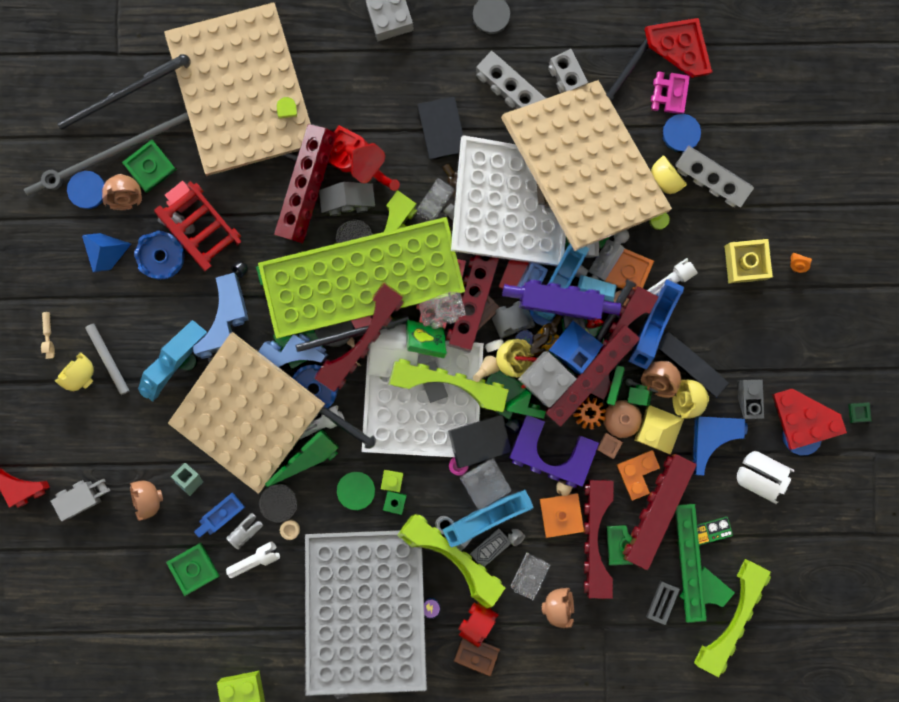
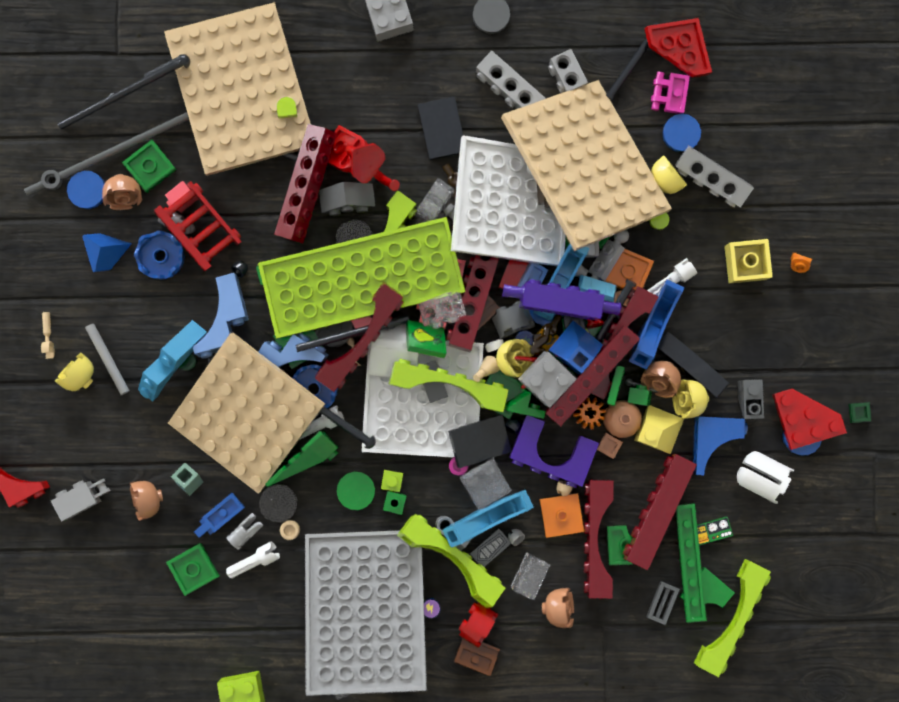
orange plate [616,450,660,501] -> none

